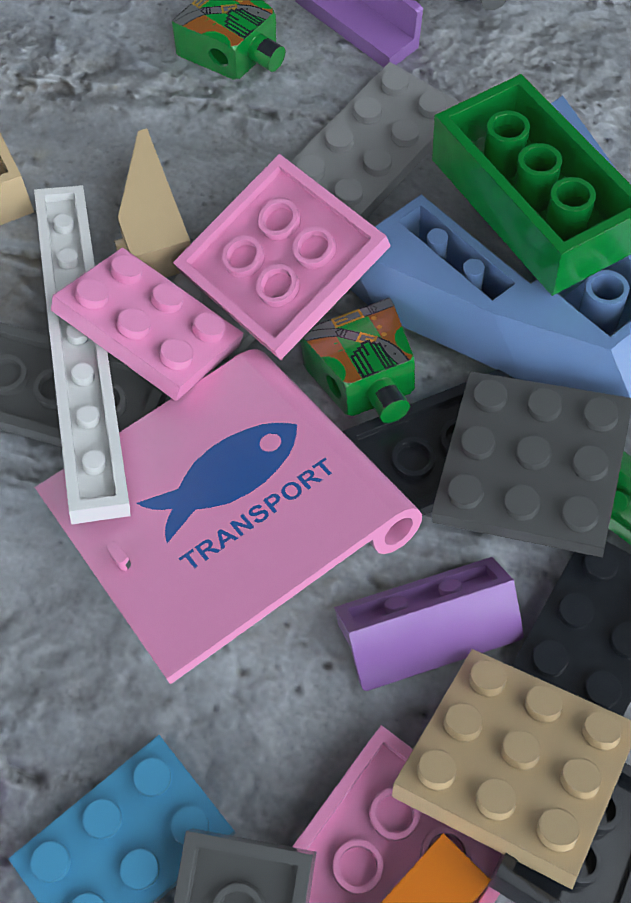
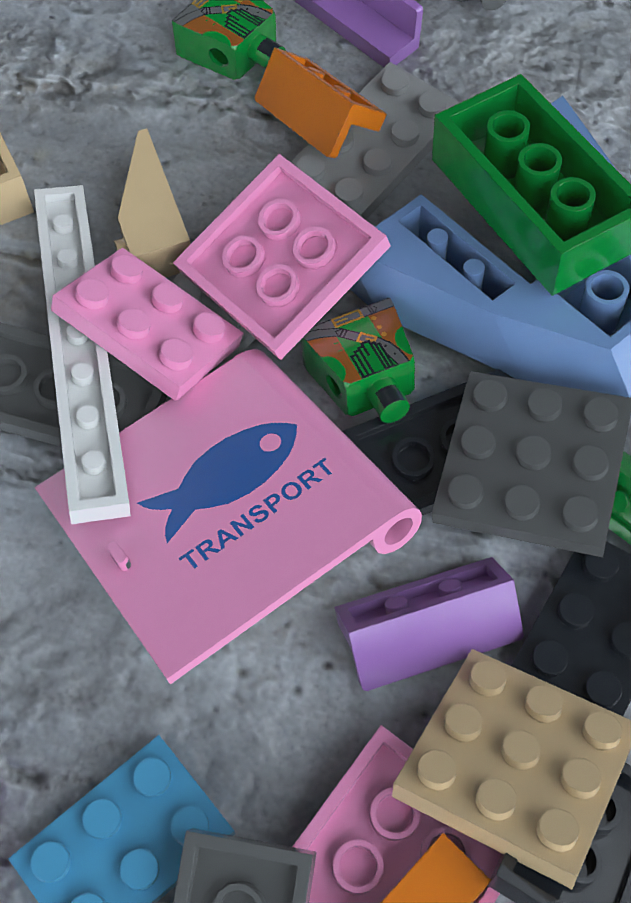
none -> orange panel [255,47,387,159]

